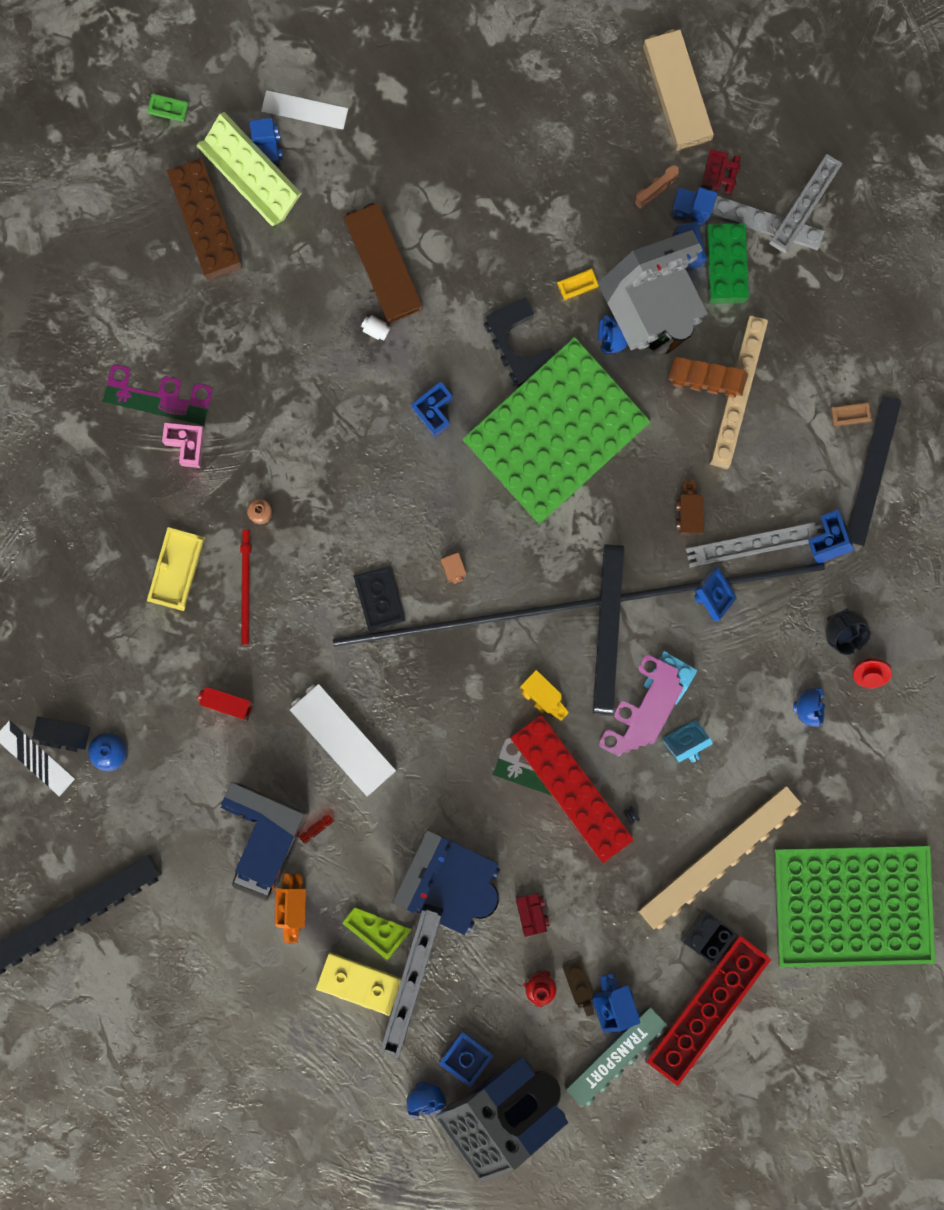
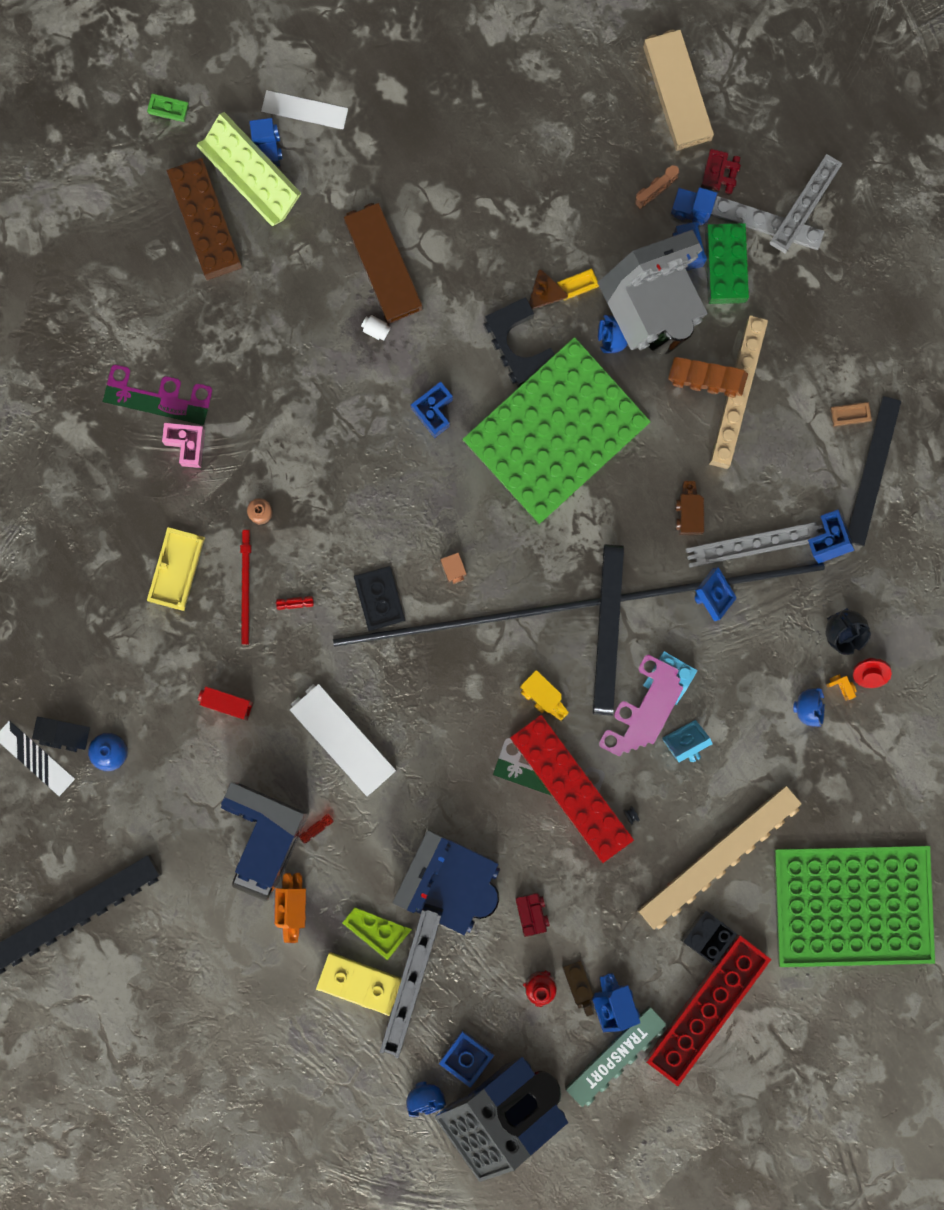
none -> red axle [276,596,314,610]
none -> reddish brown piece [529,270,568,309]
none -> light orange bracket [826,674,857,701]

